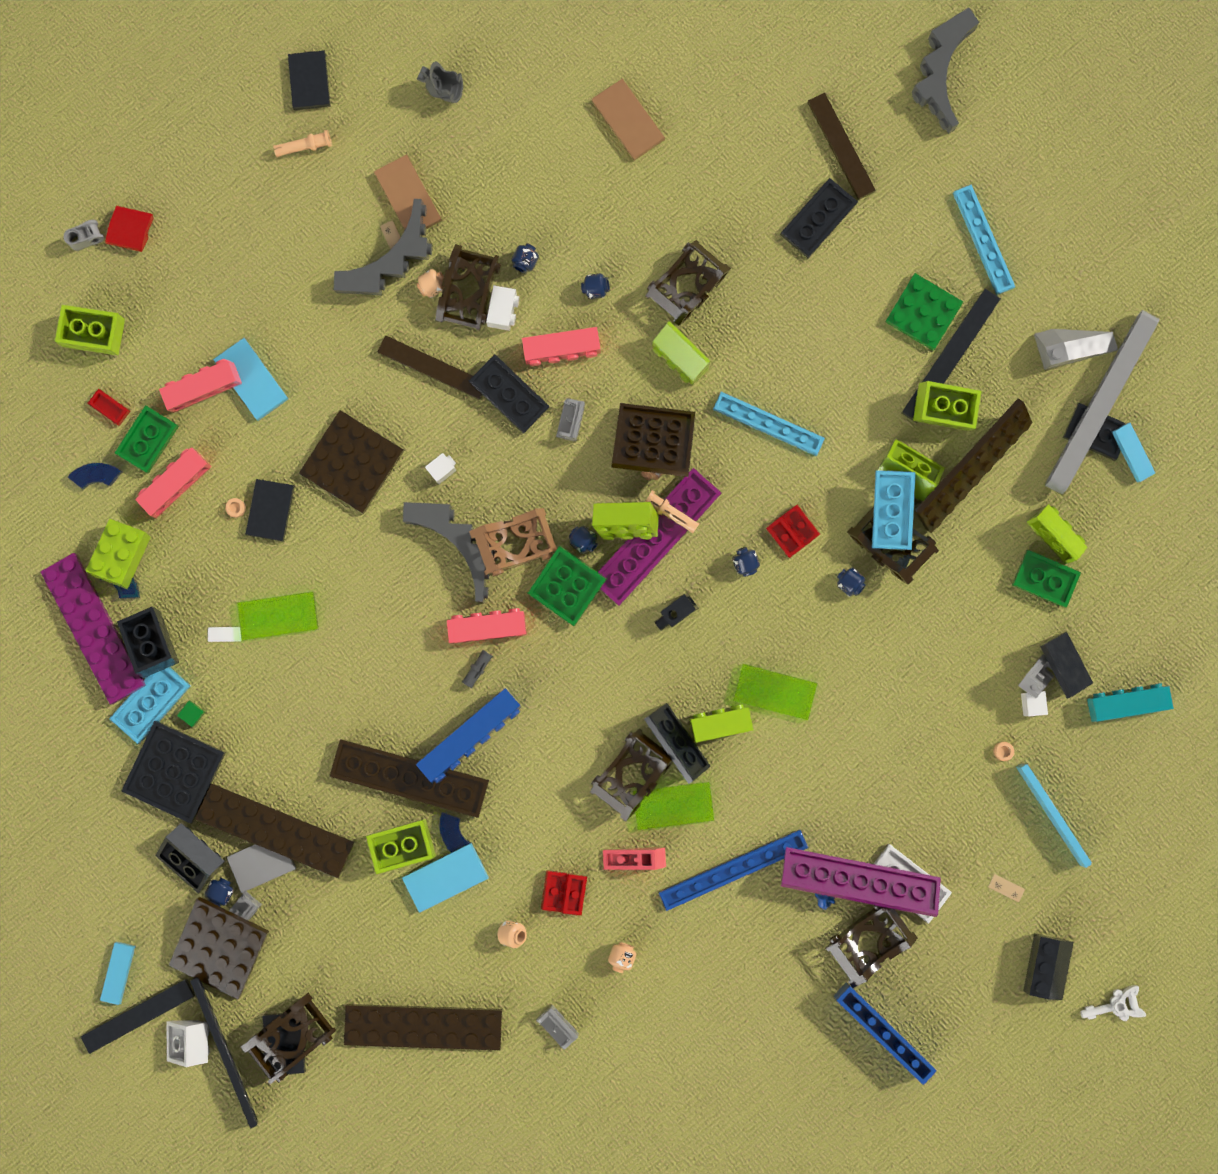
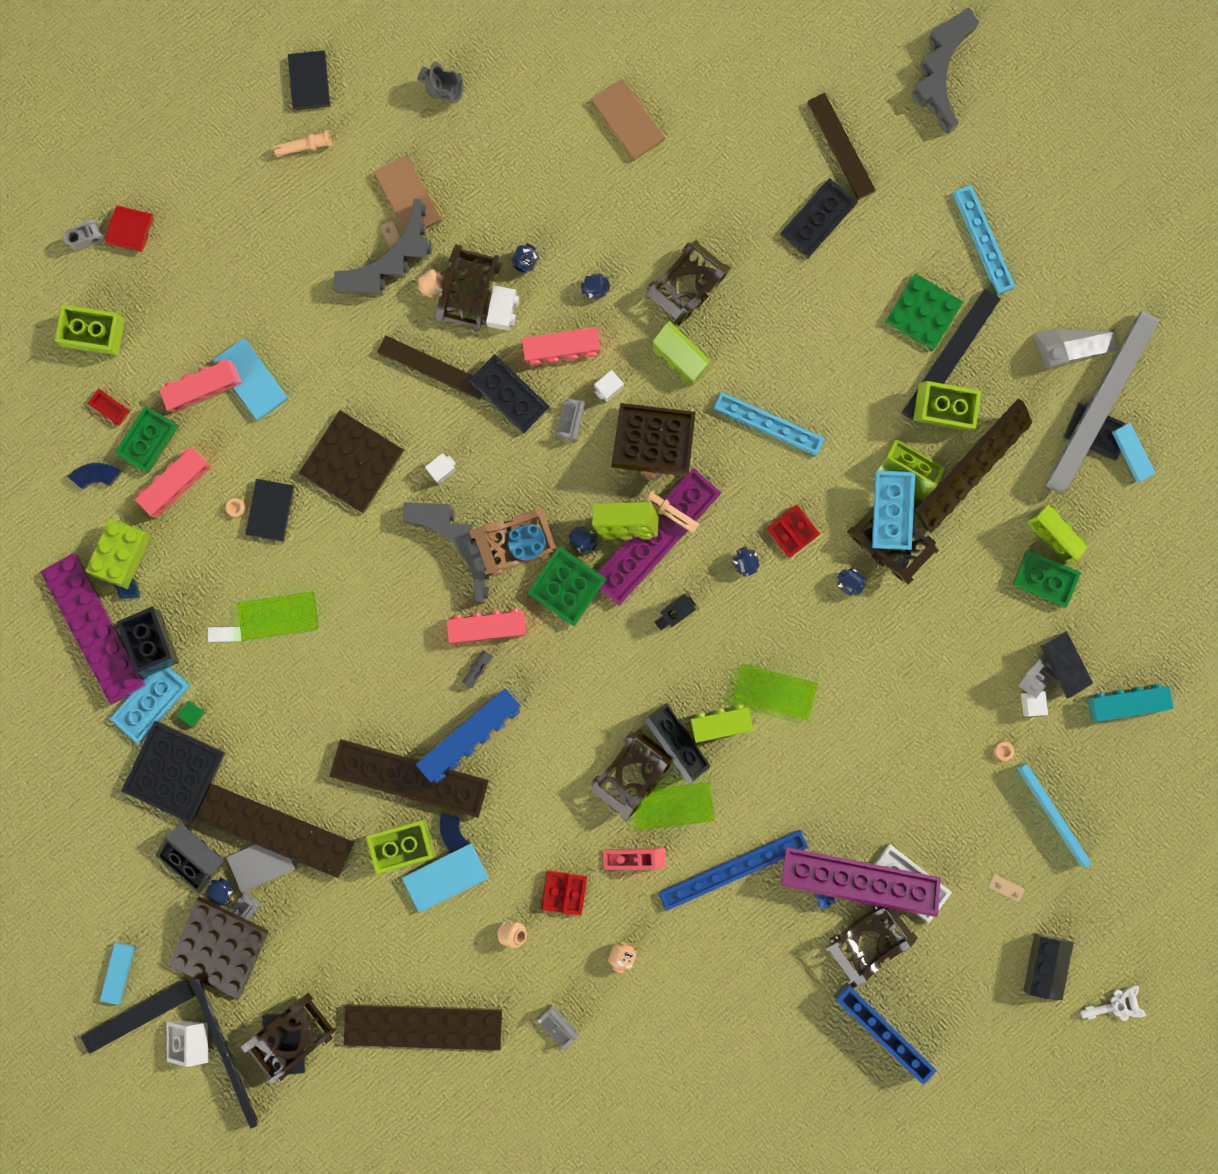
none -> dark azure dish [508,524,546,561]
none -> white brick [594,370,624,402]

